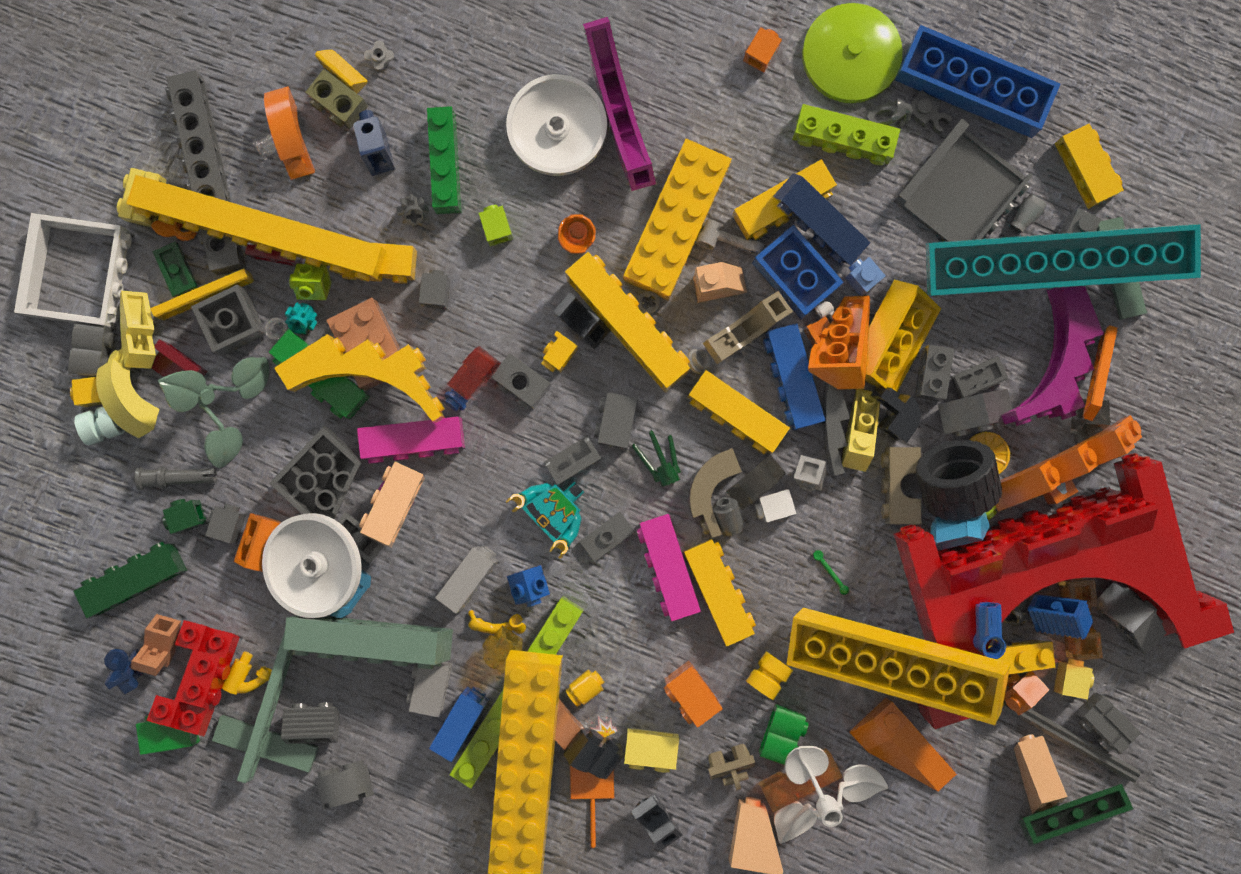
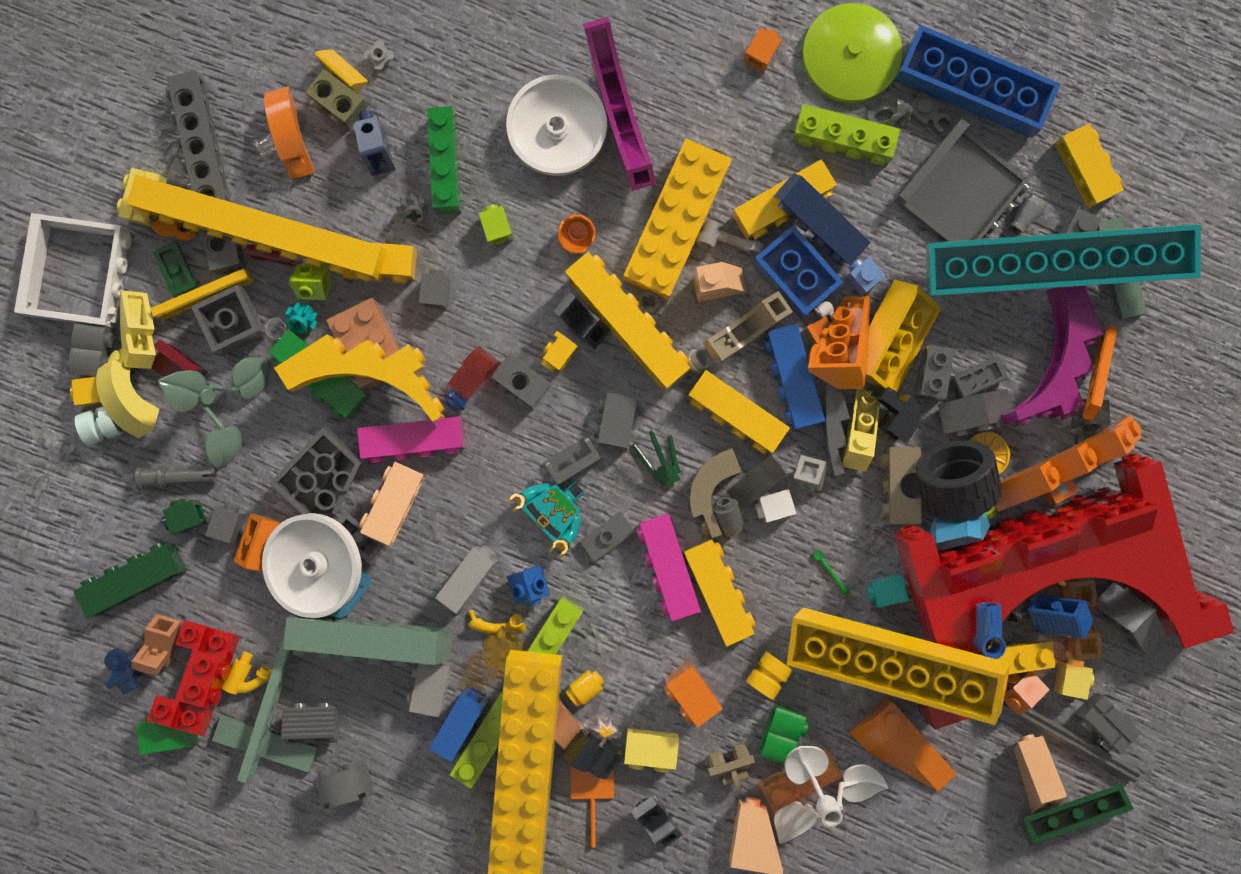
none -> teal brick [866,574,909,608]

